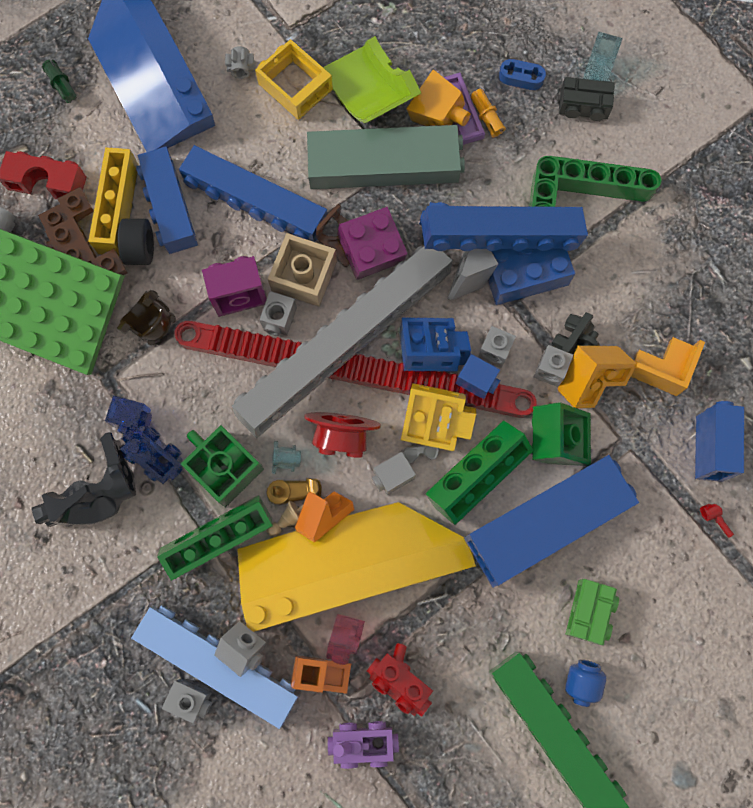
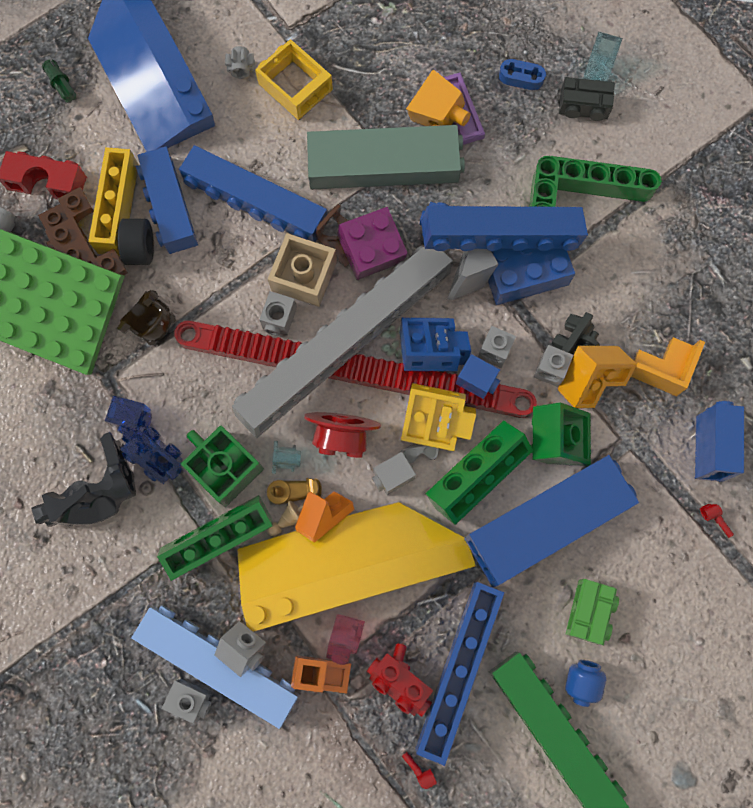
magenta brick [202,256,267,317] -> none
lime panel [323,36,421,123] -> none
medium lavender brick [328,721,399,769] -> none
light orange axle [471,89,506,138] -> none
none -> red hand [402,752,437,789]
none -> blue brick [415,582,505,766]

